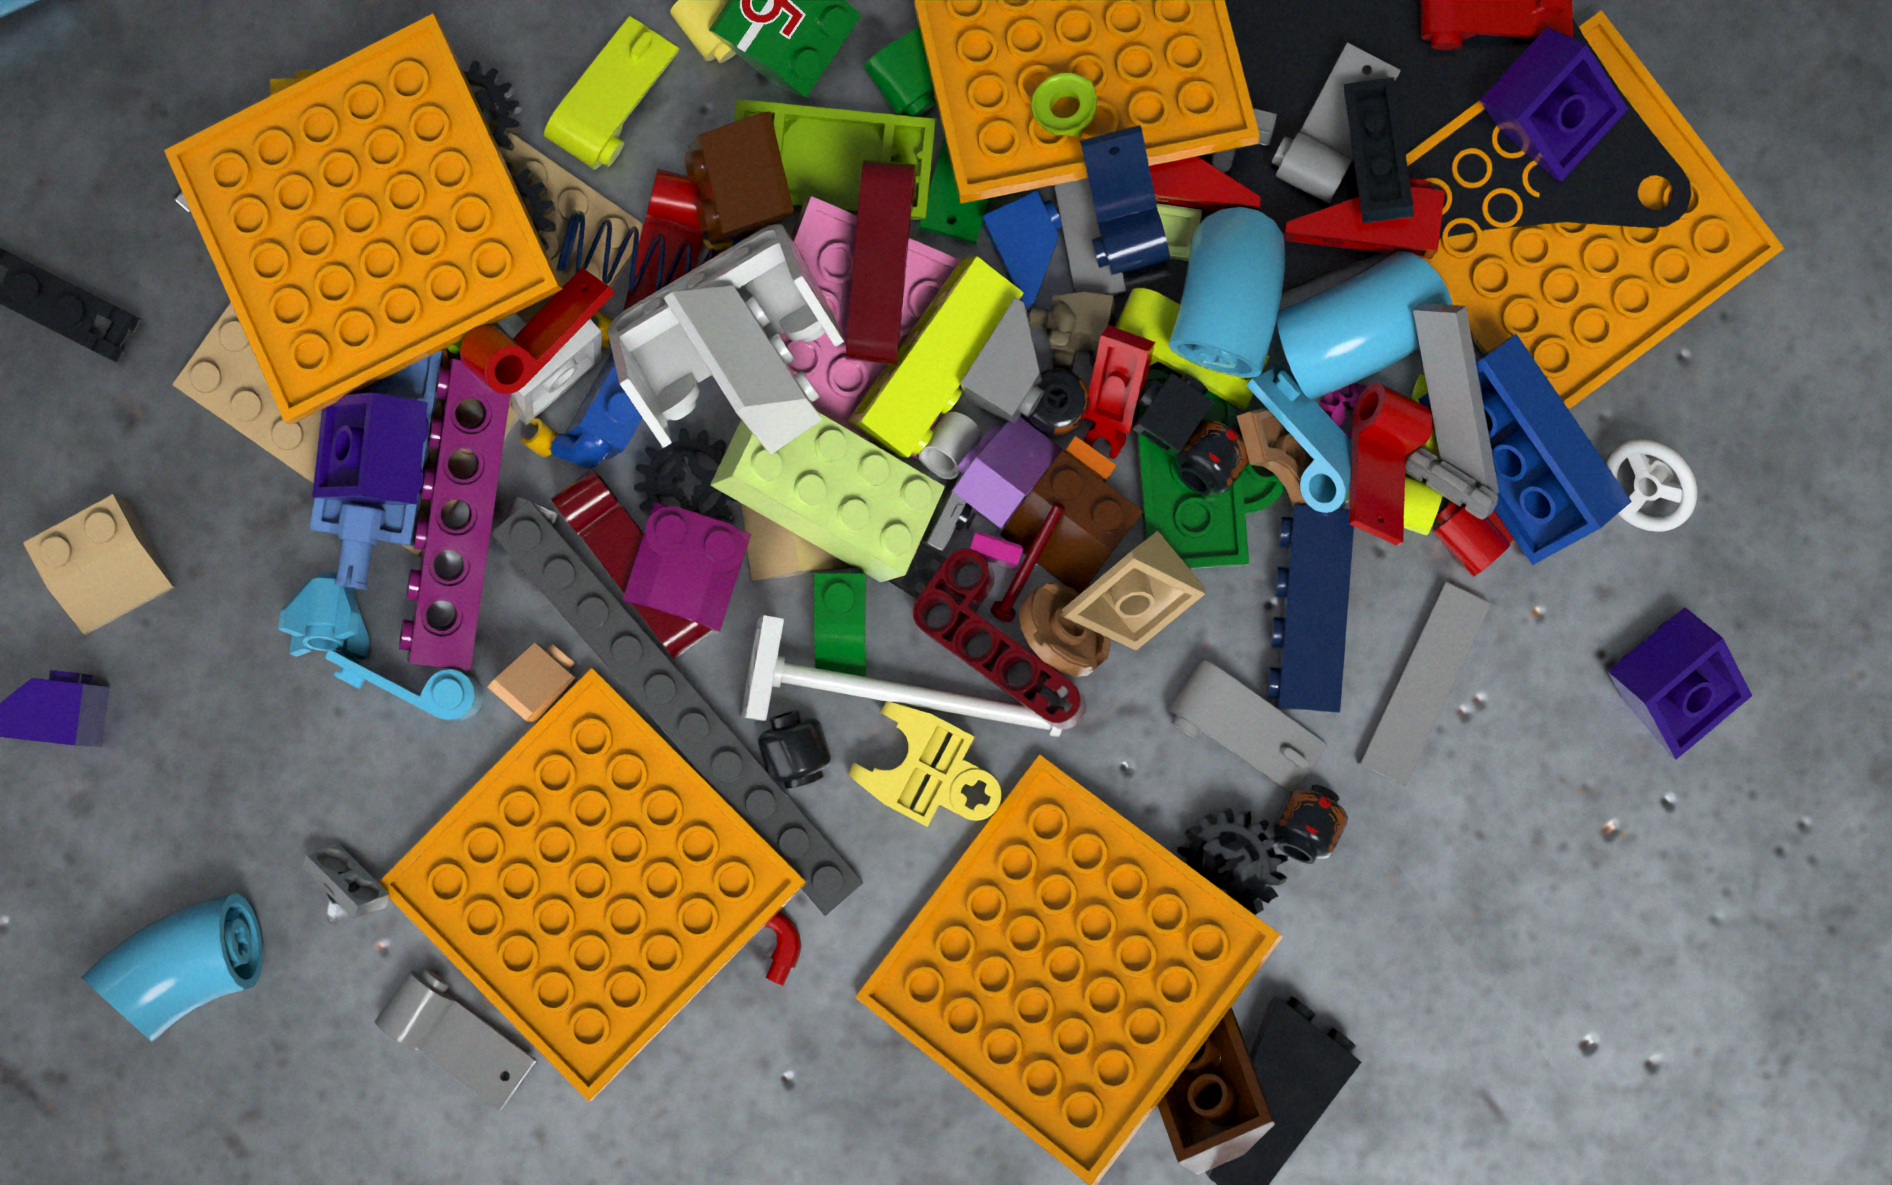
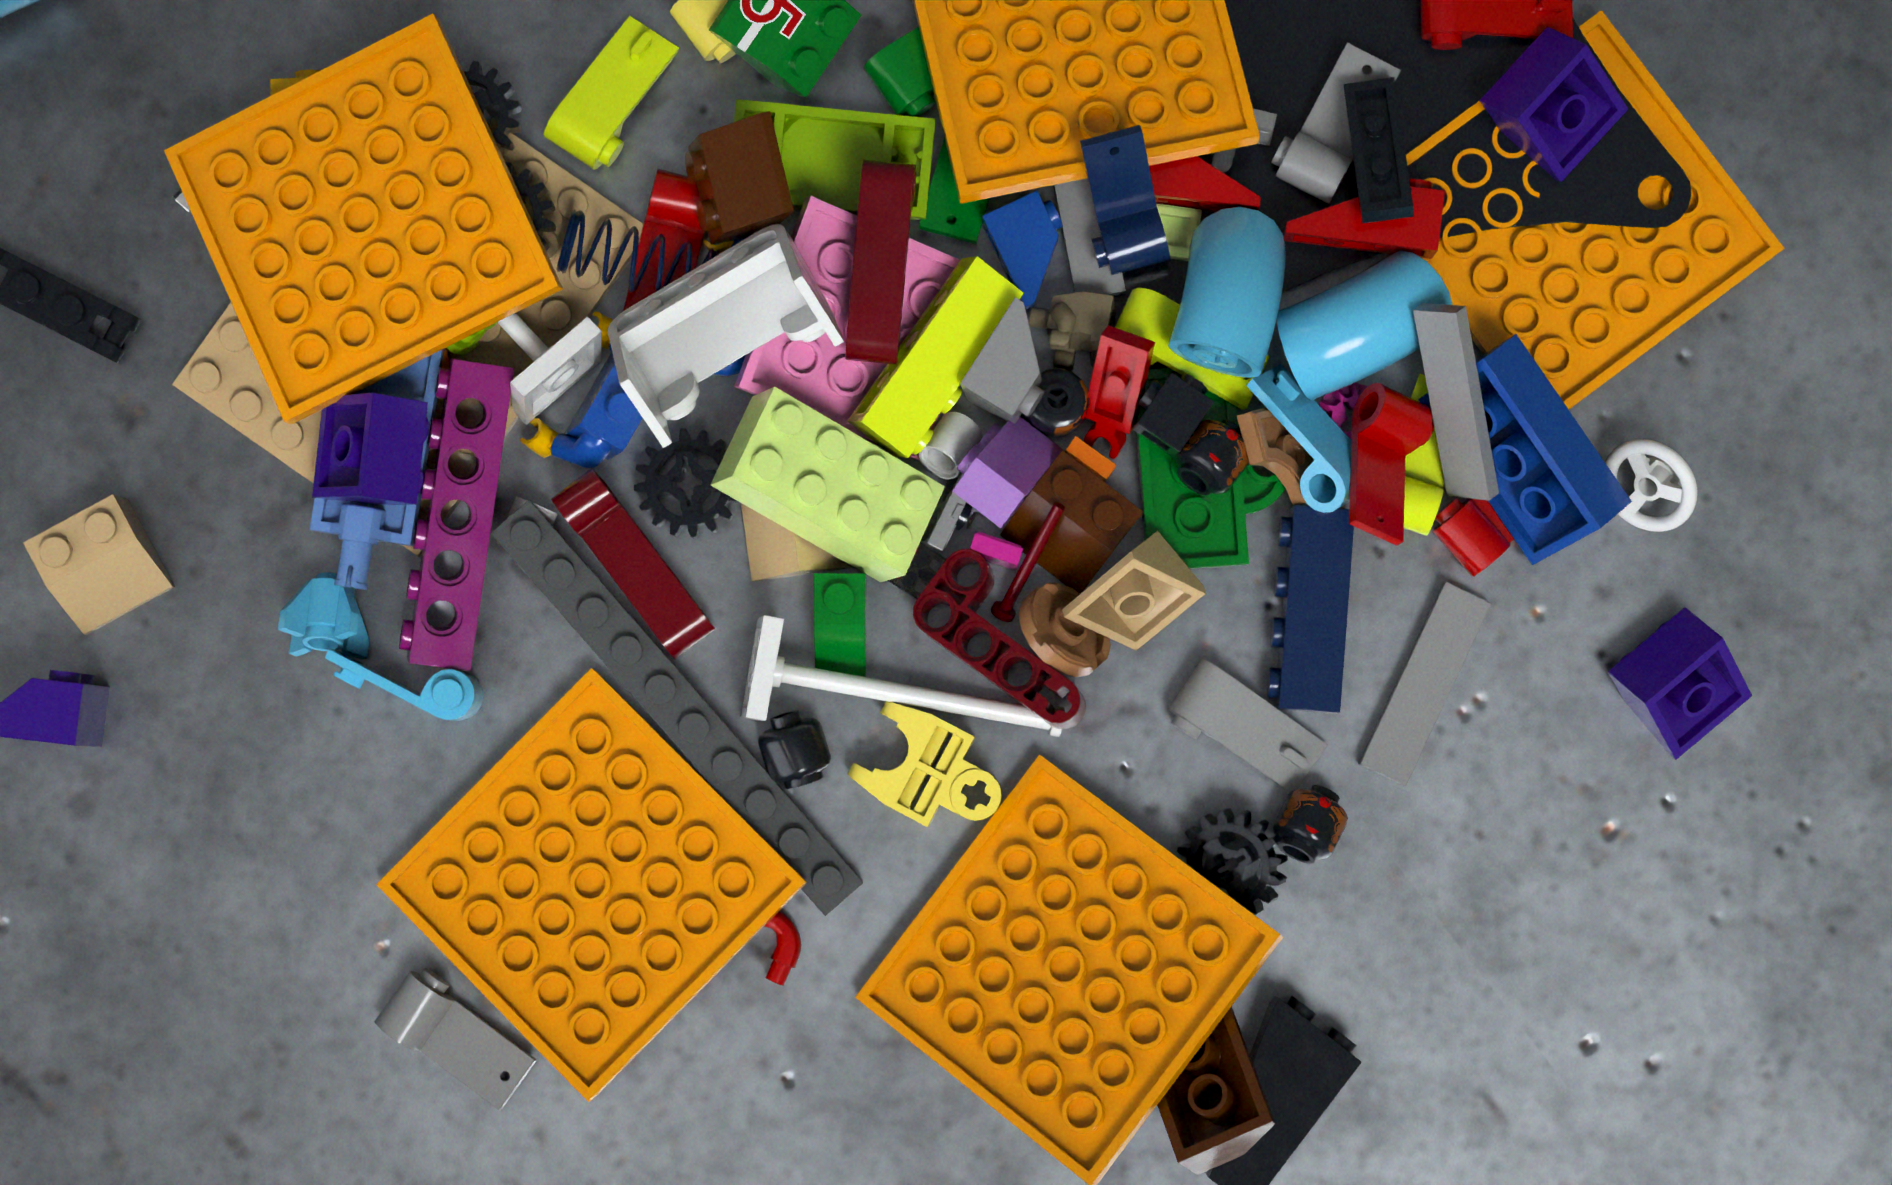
medium azure brick [81,893,263,1043] -> none
light grey piece [303,843,390,926] -> none
red door [460,267,615,395] -> none
light nougat slope [487,643,579,723] -> none
magenta slope [622,503,751,633] -> none
white slope [663,285,823,455] -> none
lime piece [1031,73,1098,138] -> none
light grey axle [1405,448,1499,520] -> none

